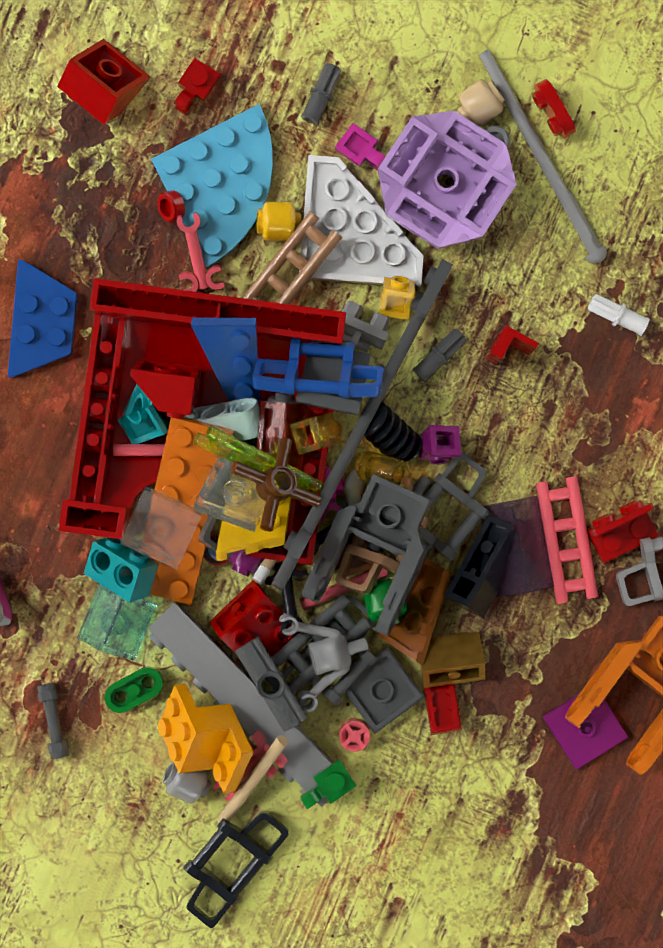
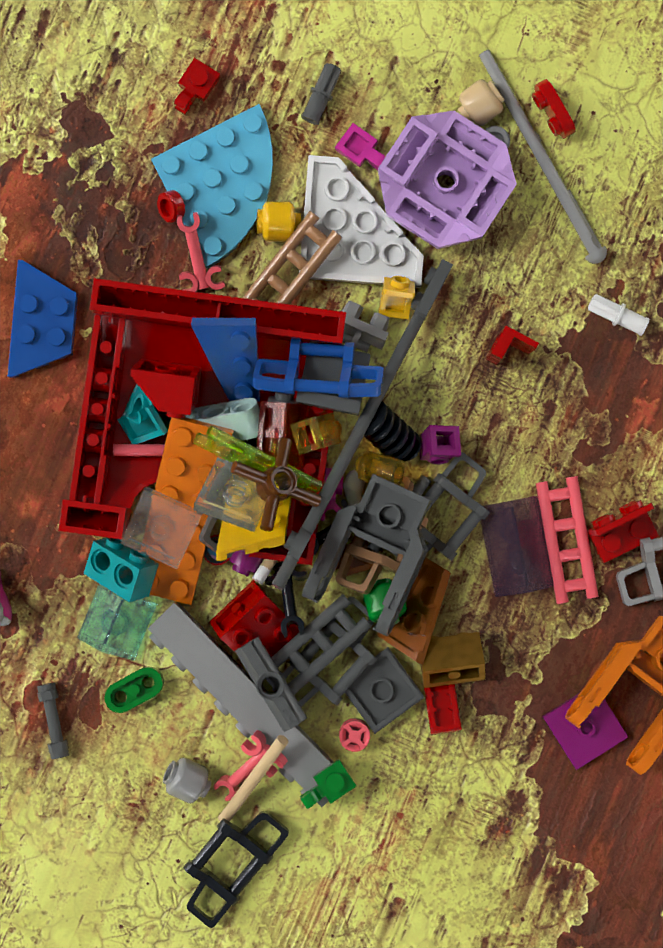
red slope [57,38,150,125] -> none
light orange bracket [158,684,253,794] -> none
light grey piece [279,613,368,712] -> none
coral bar [299,568,389,611] -> none
dark grey axle [412,329,467,383] -> none
black slope [445,515,516,619] -> none

